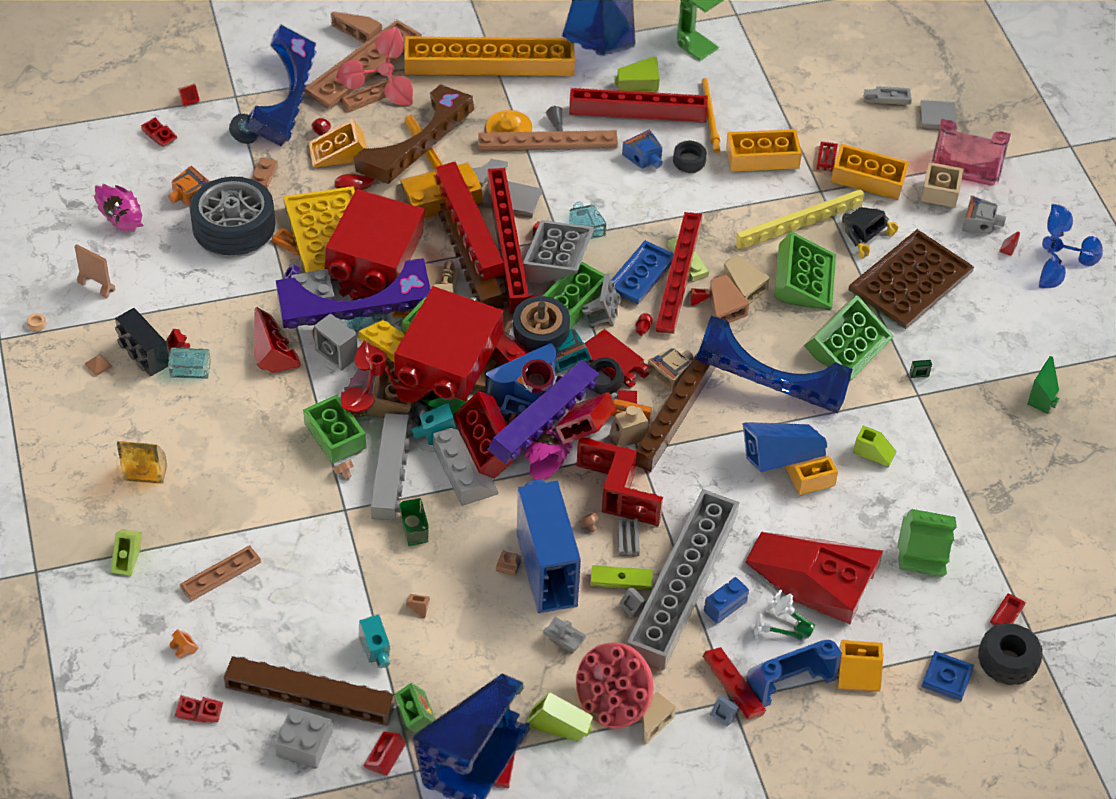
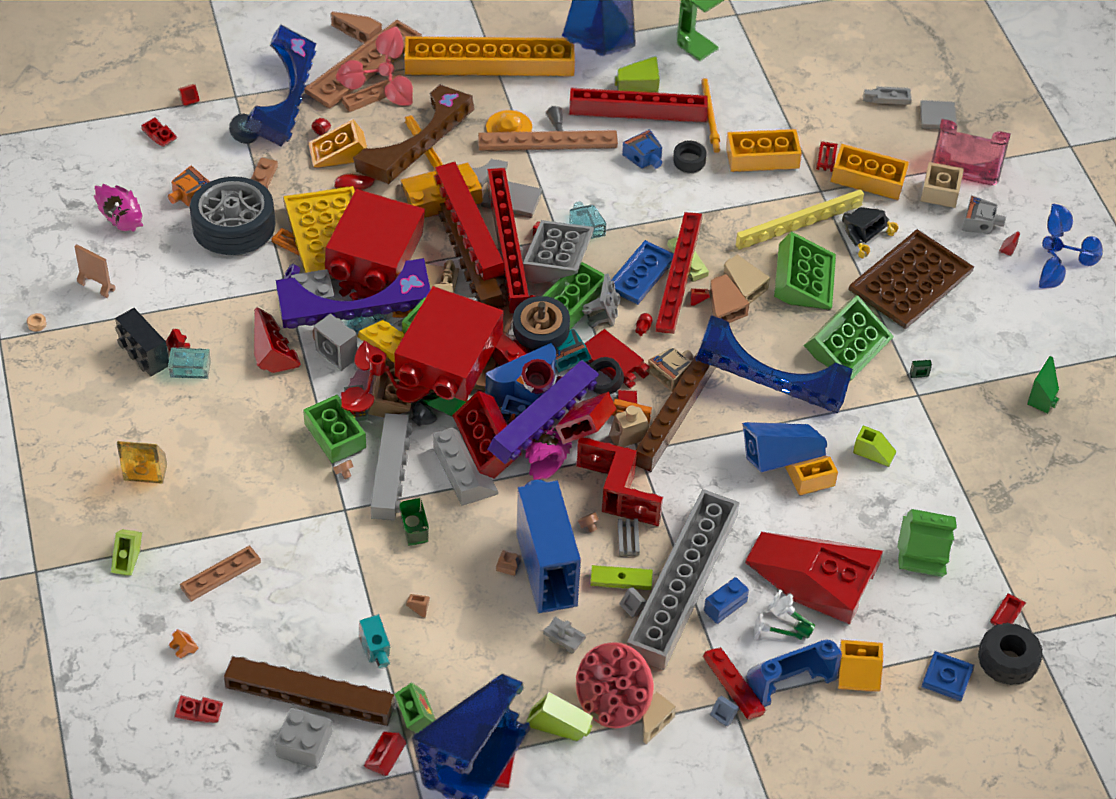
nougat slope [85,354,112,376] -> none
teal torso [411,403,457,445] -> none

